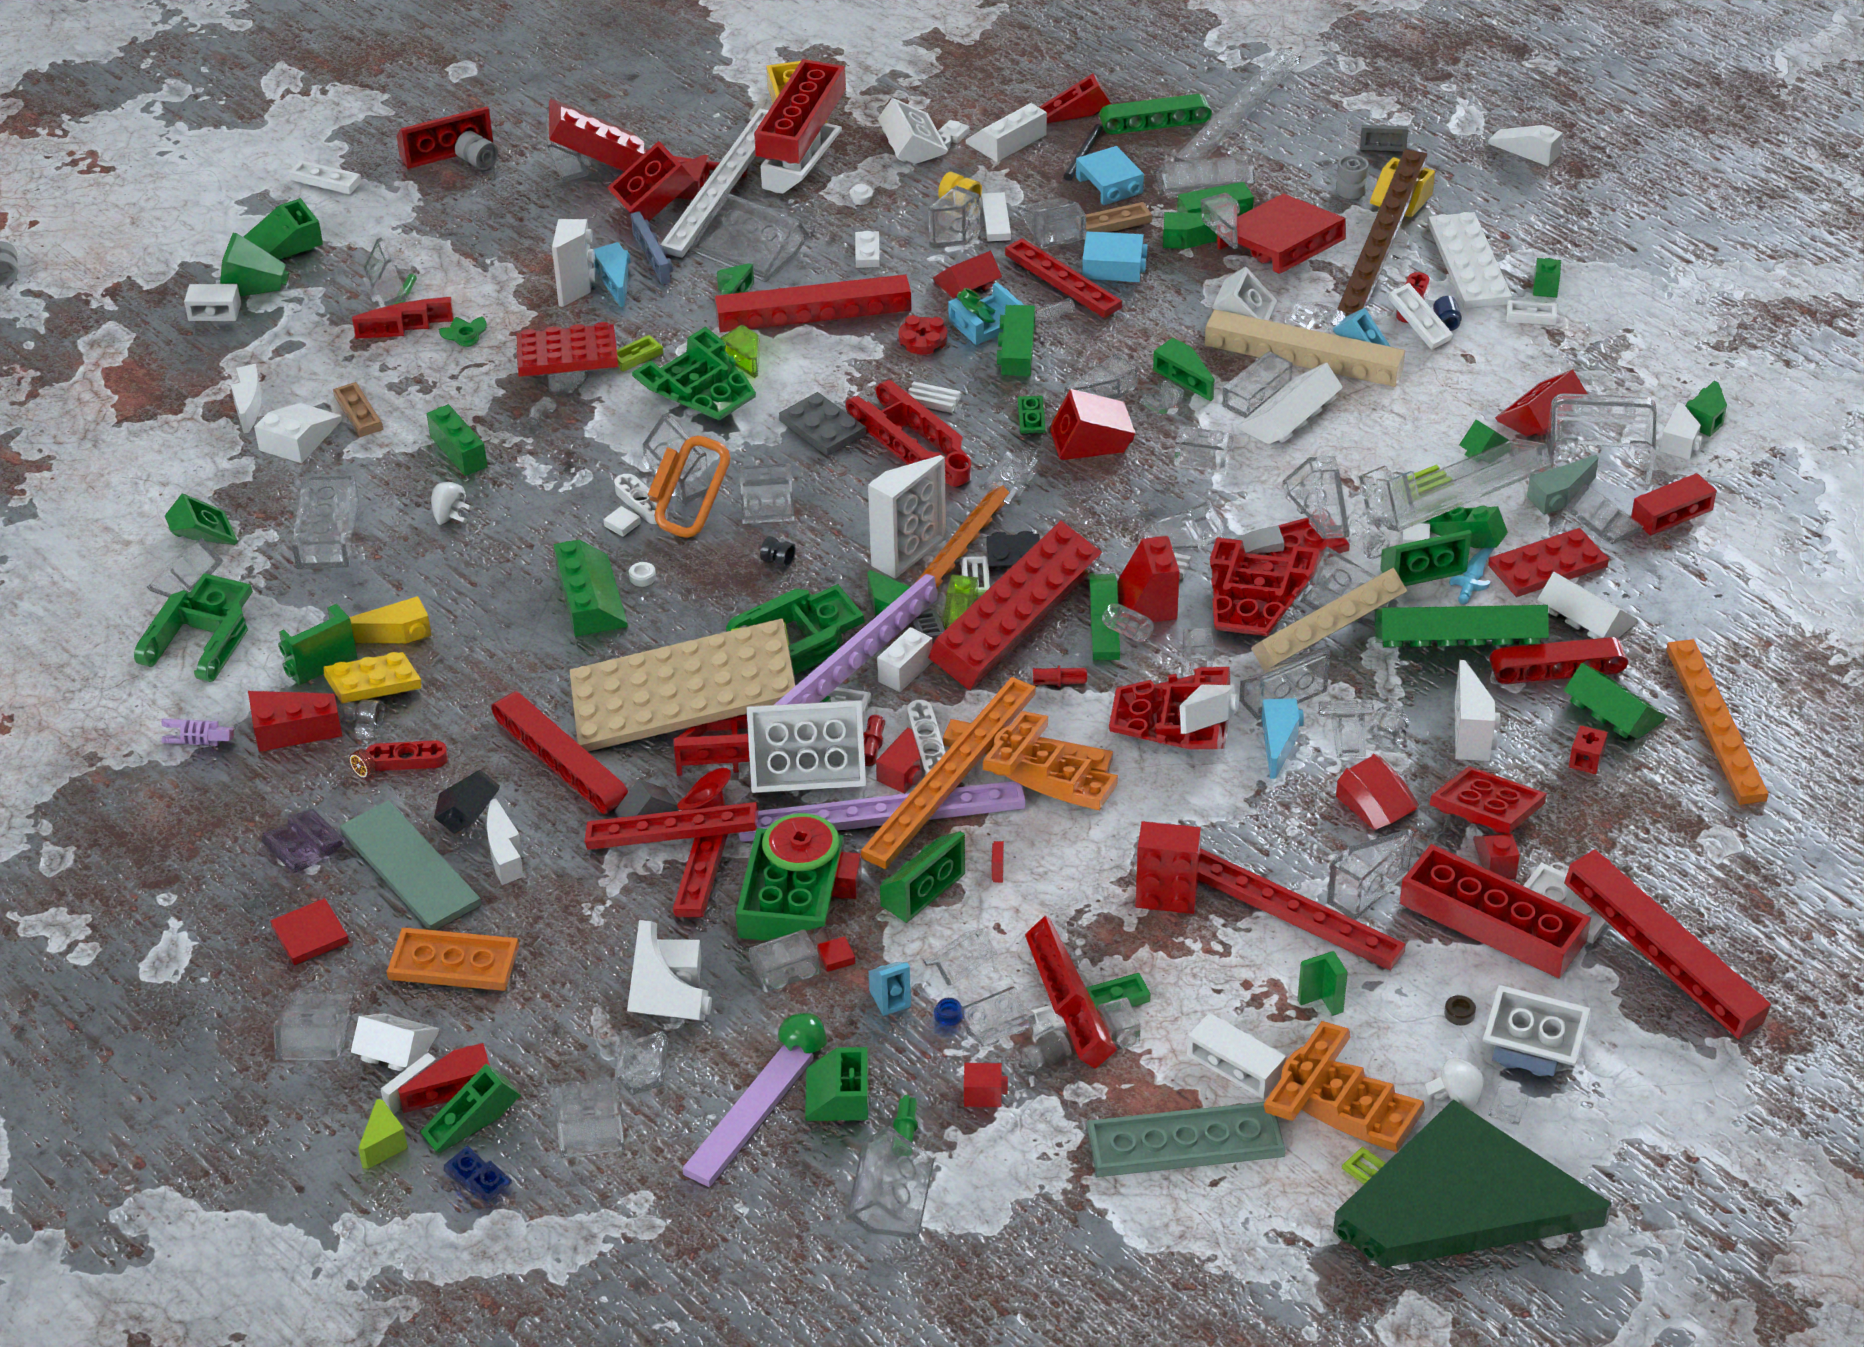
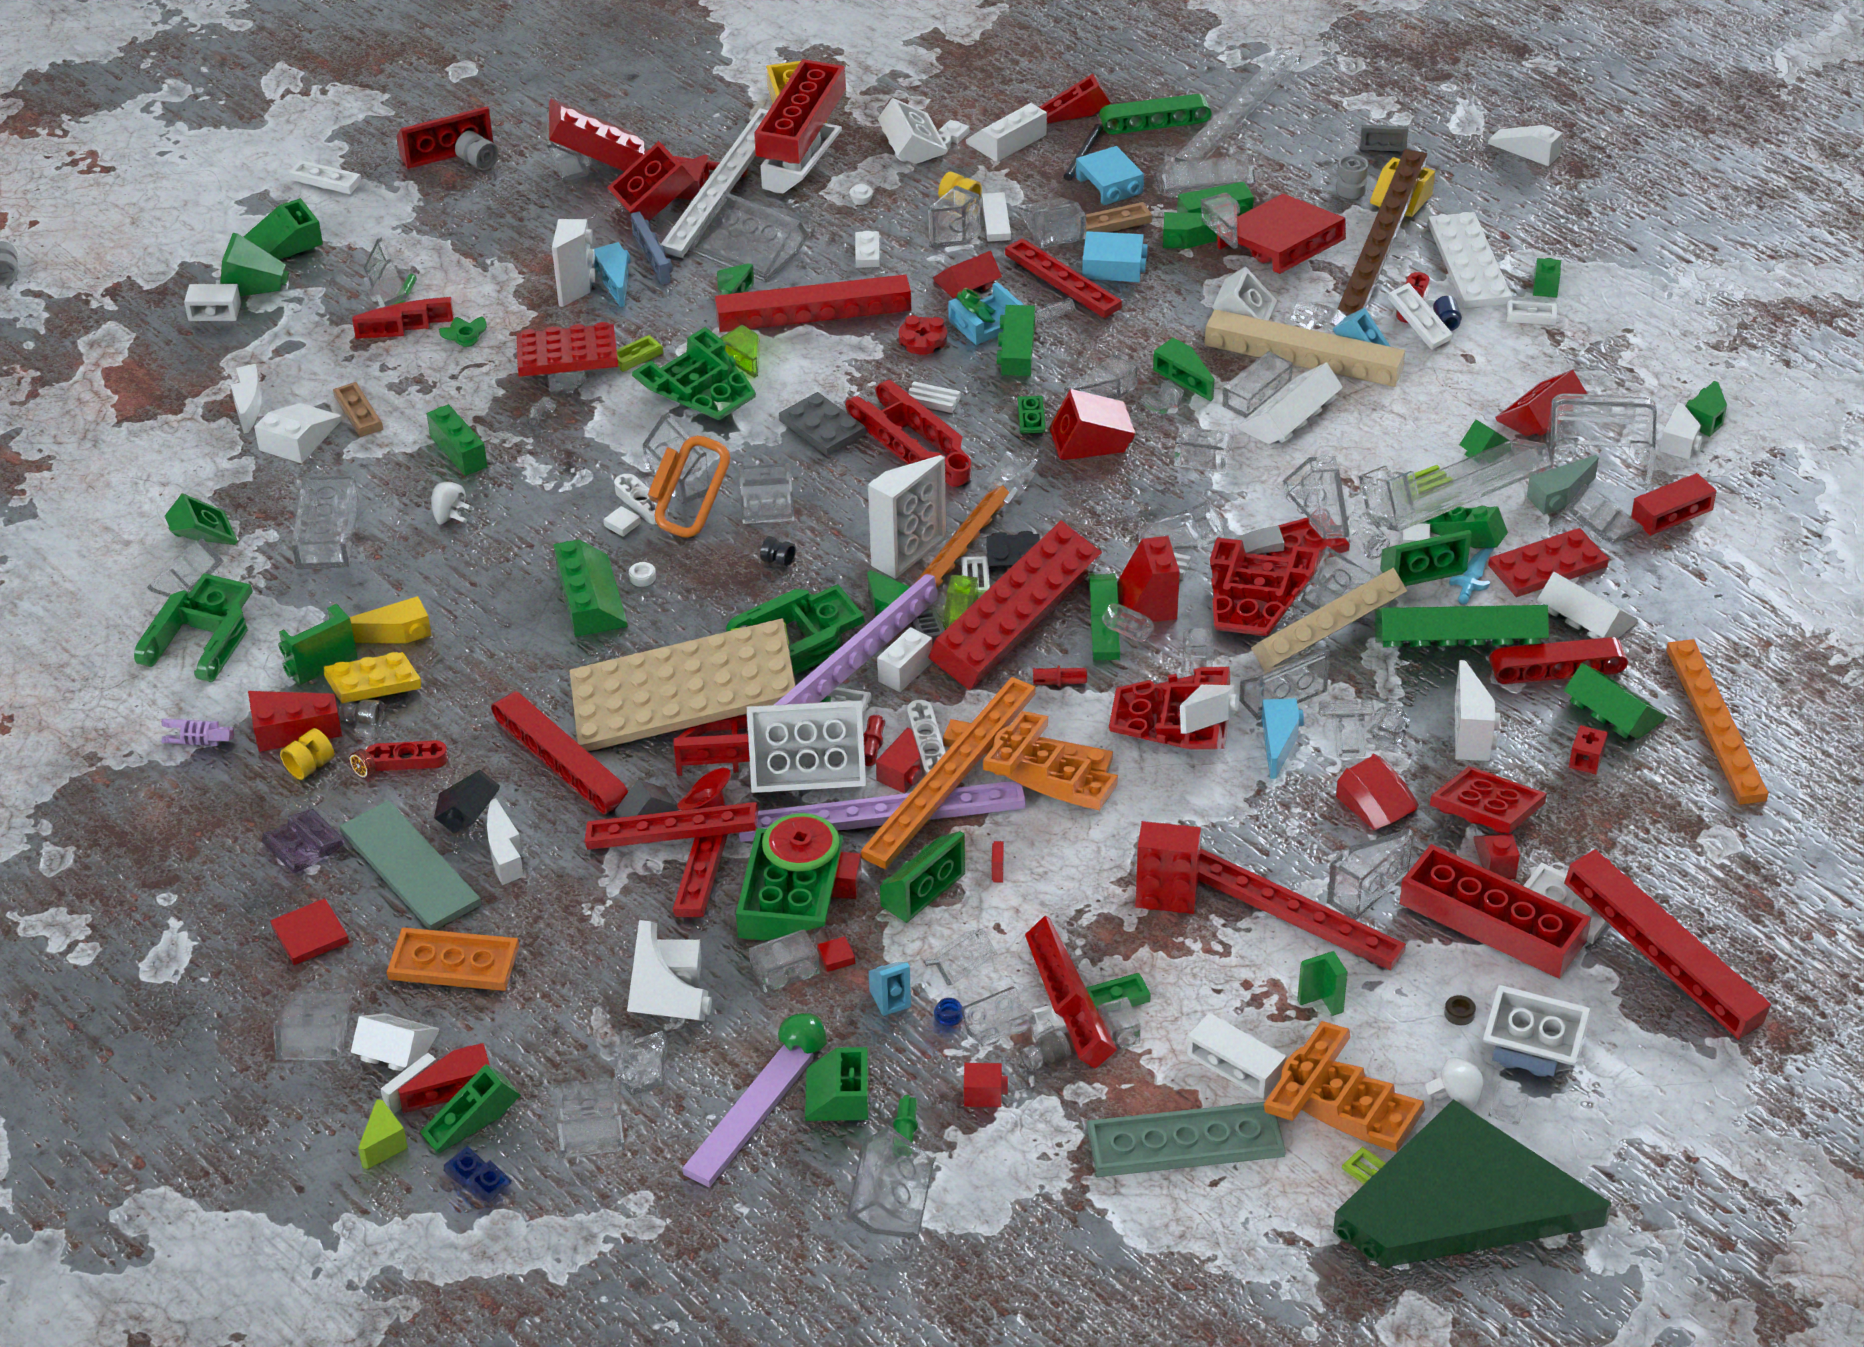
none -> yellow wheel [280,728,335,780]

